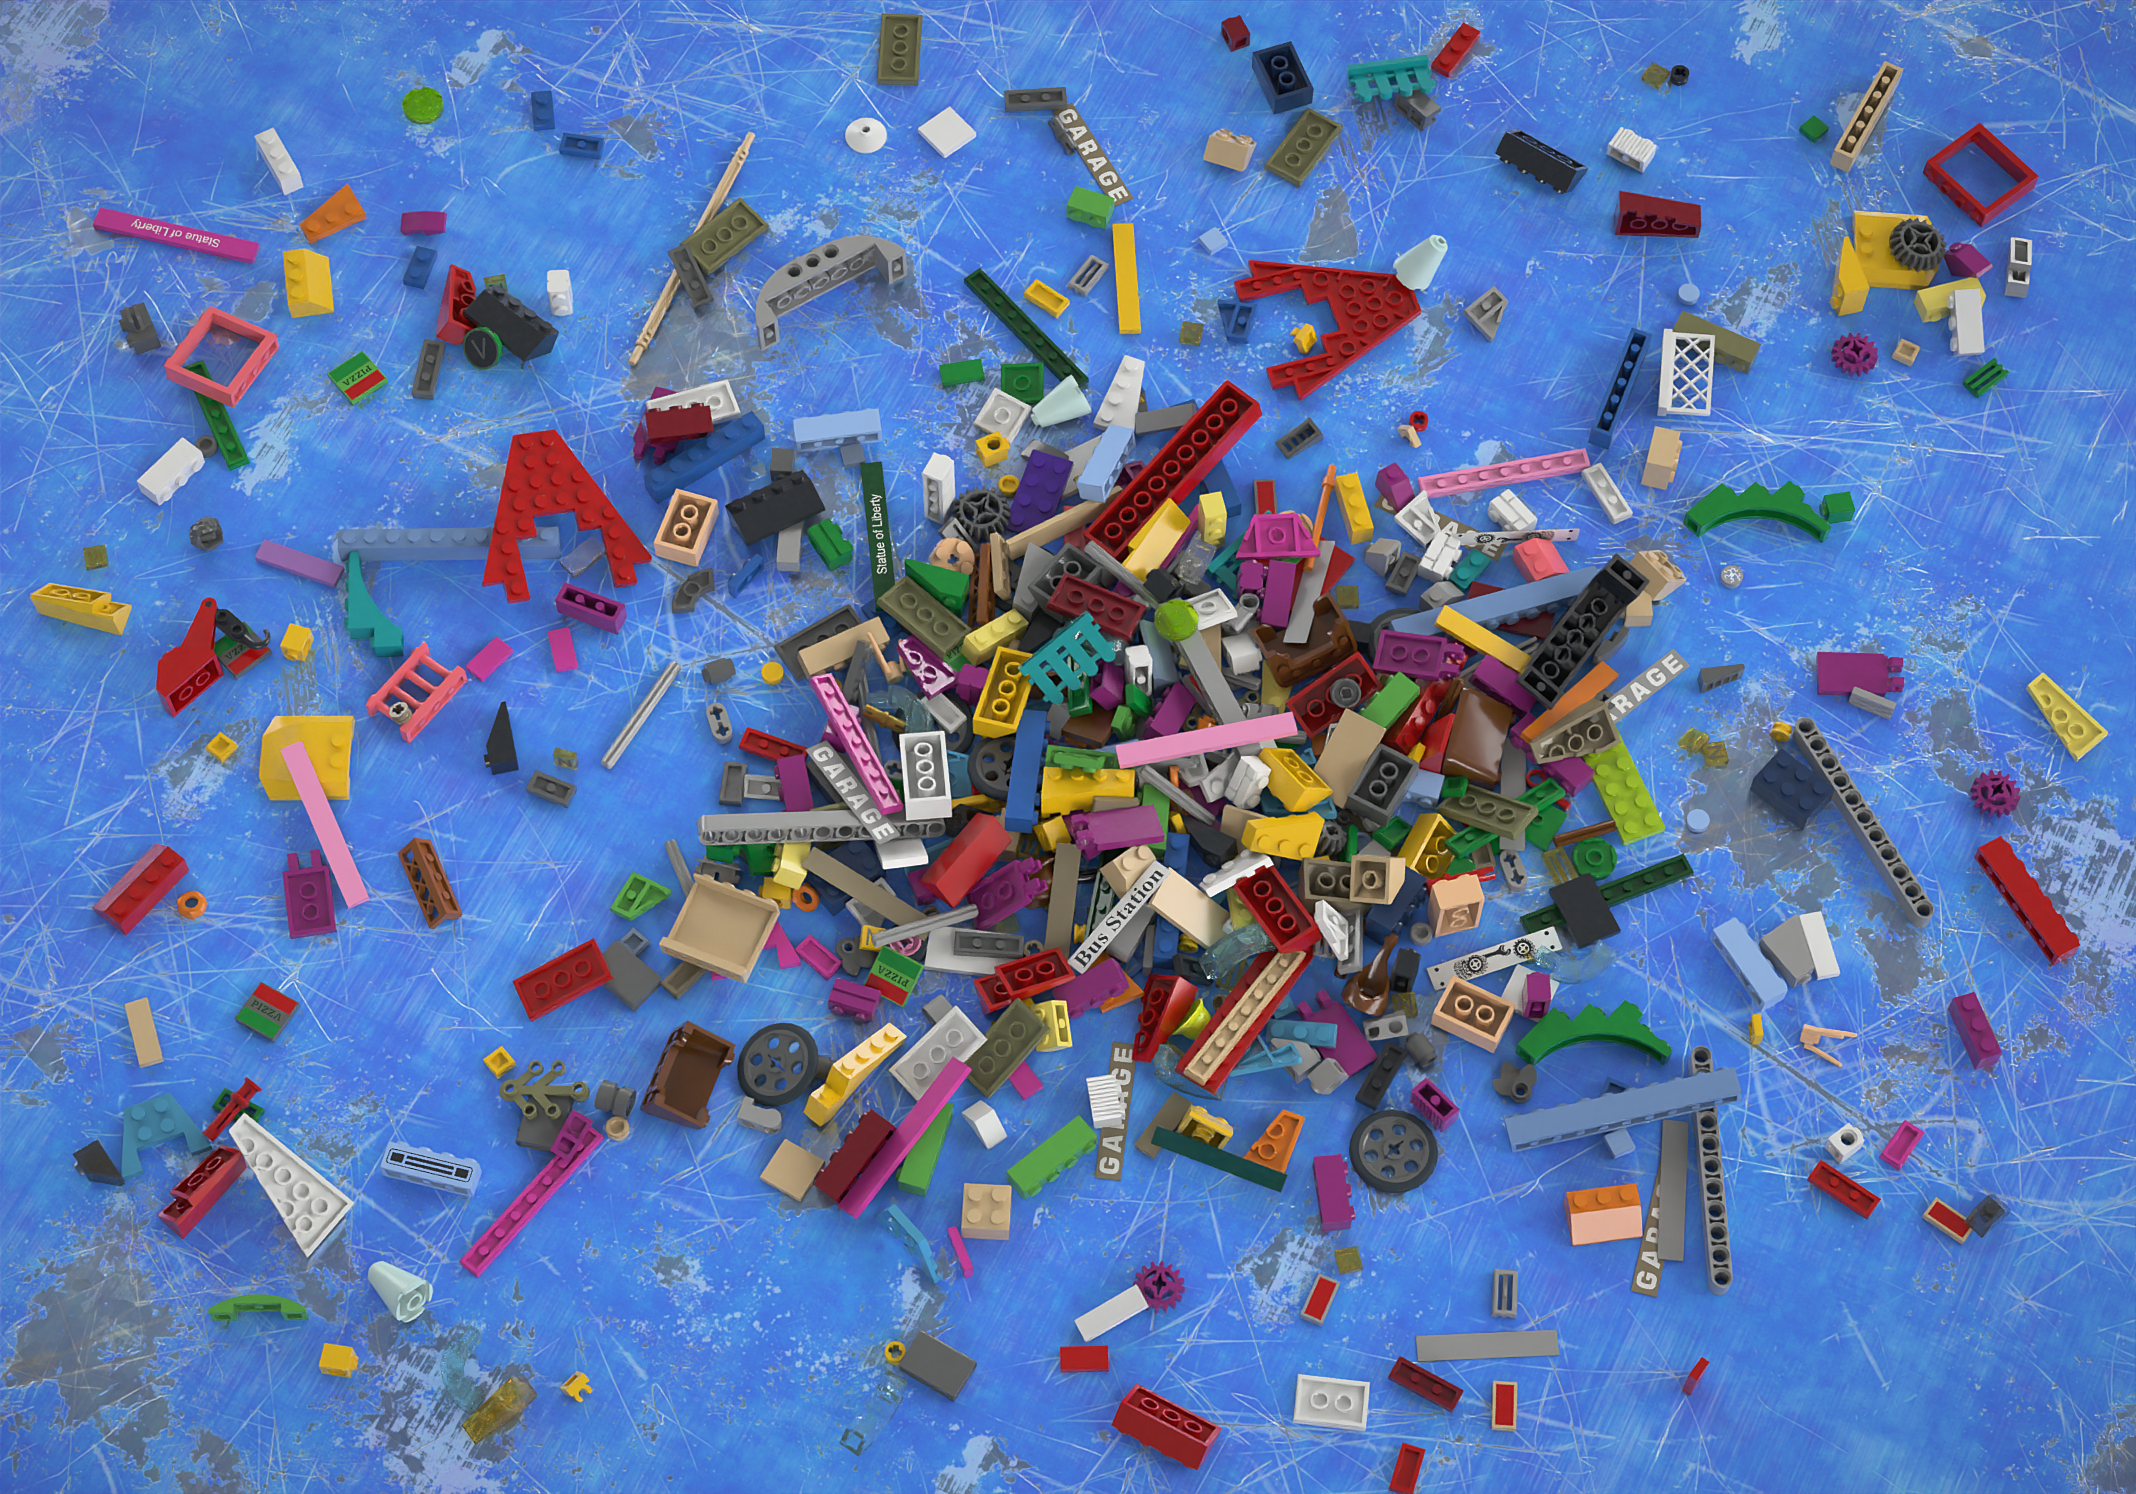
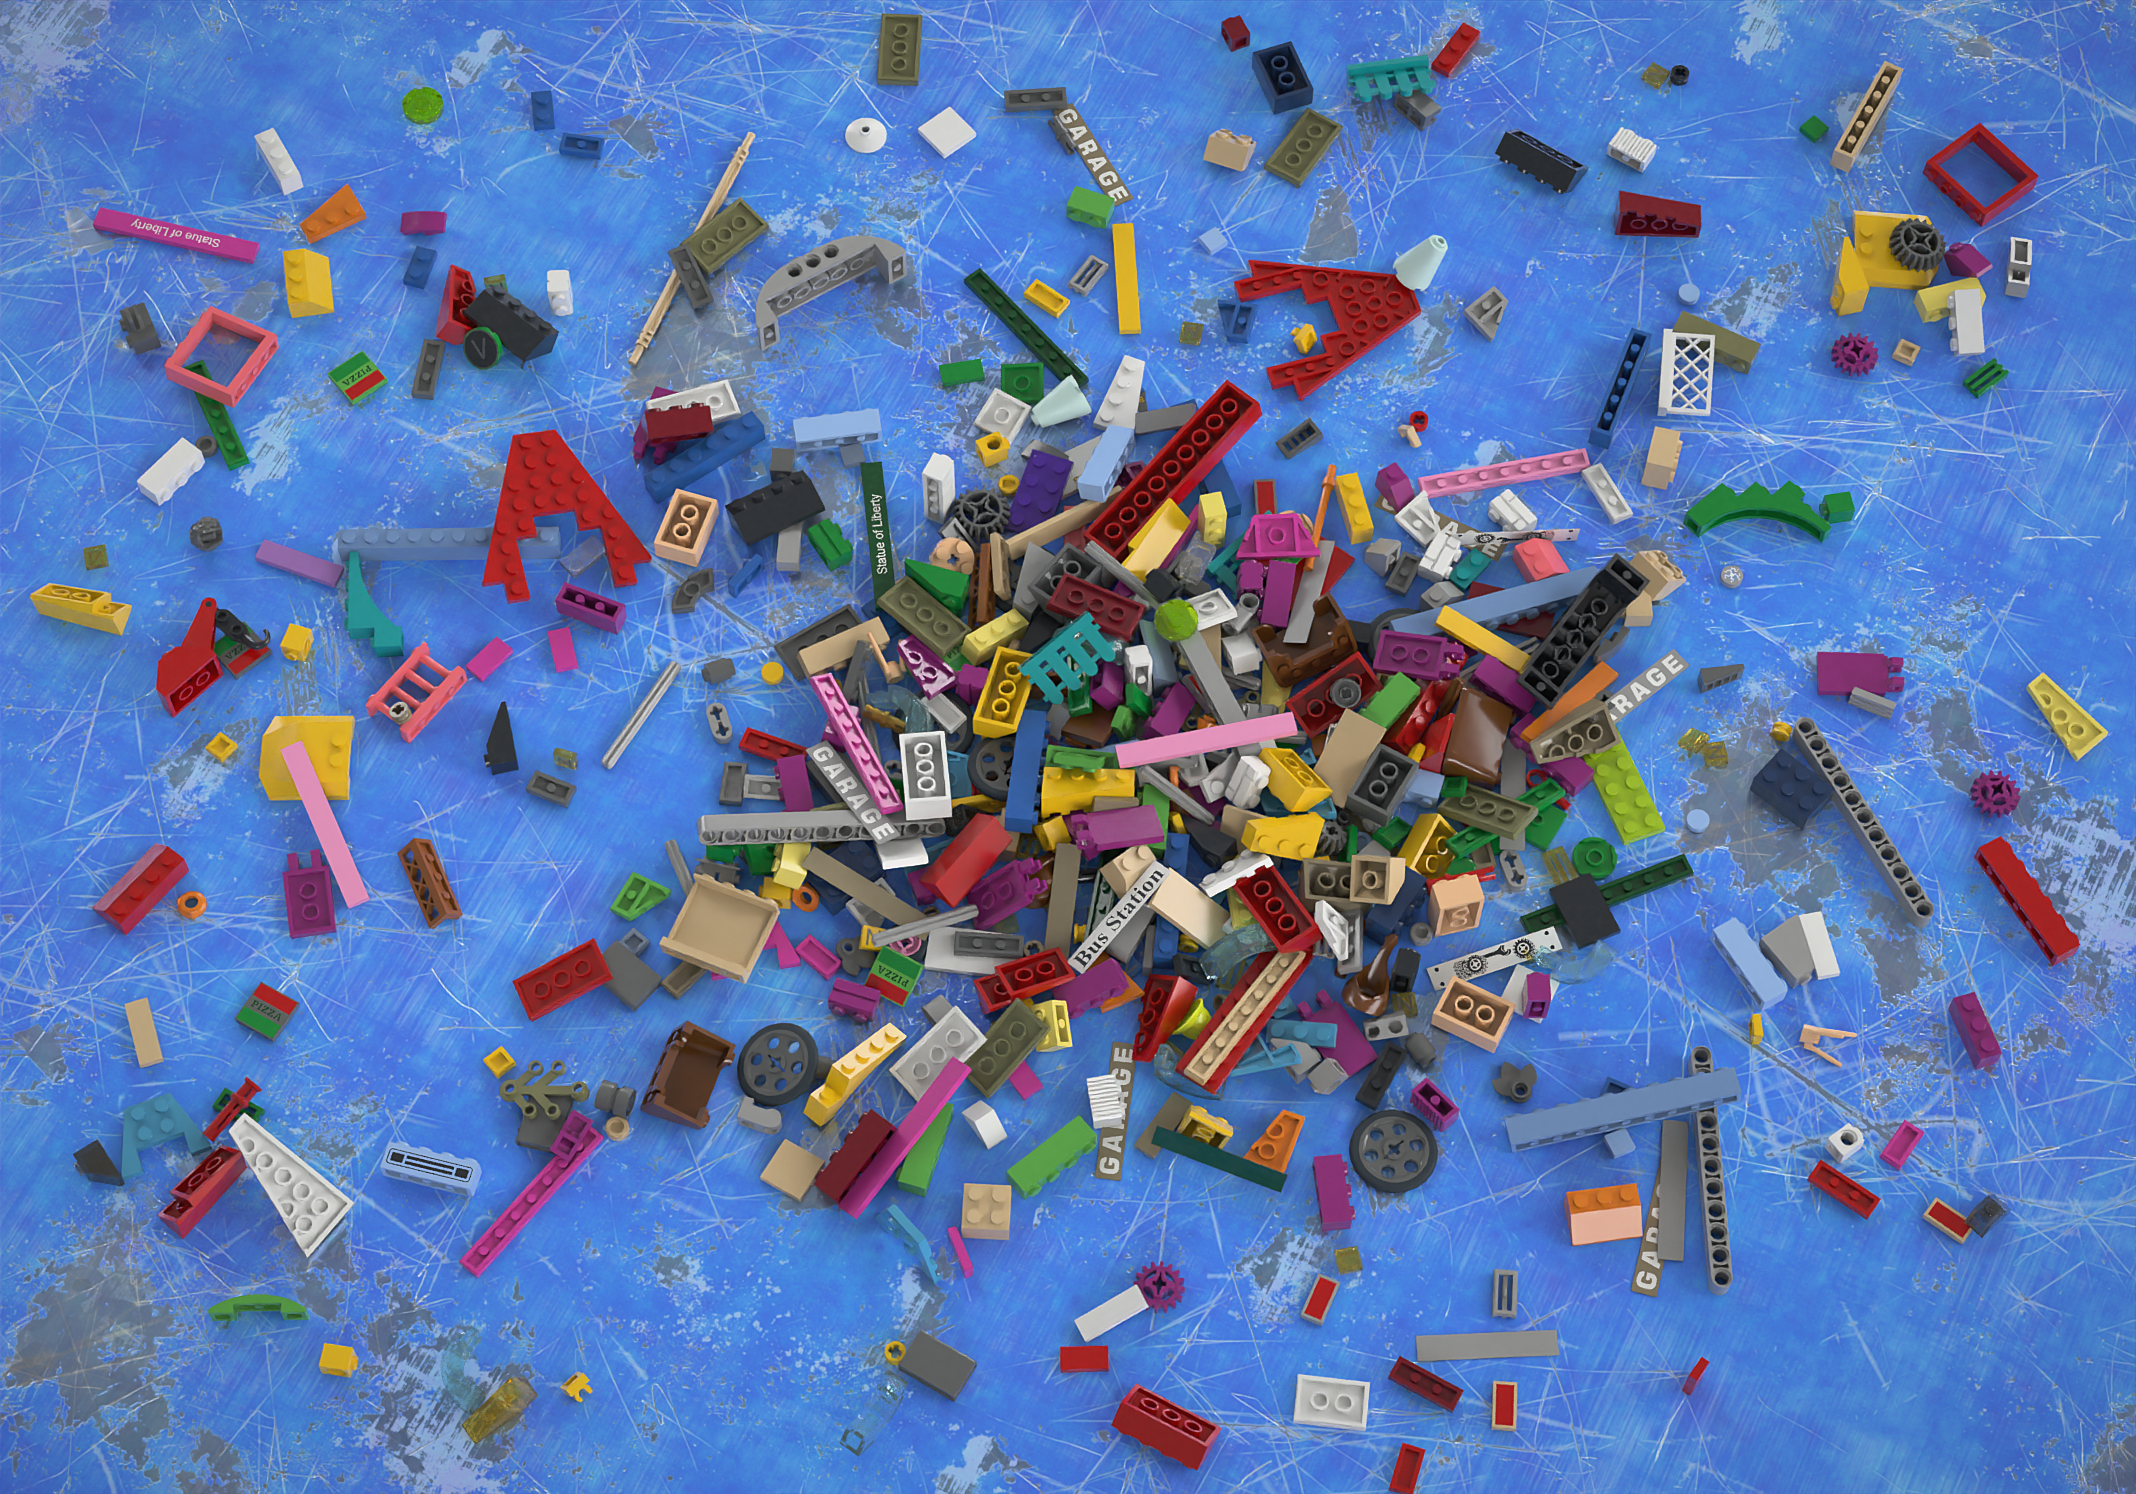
light aqua cone [368,1261,433,1322] -> none
clear yellow tile [1336,586,1359,609] -> none
green arch [1515,1000,1673,1066] -> none
reddish brown axle [1552,819,1617,848] -> none

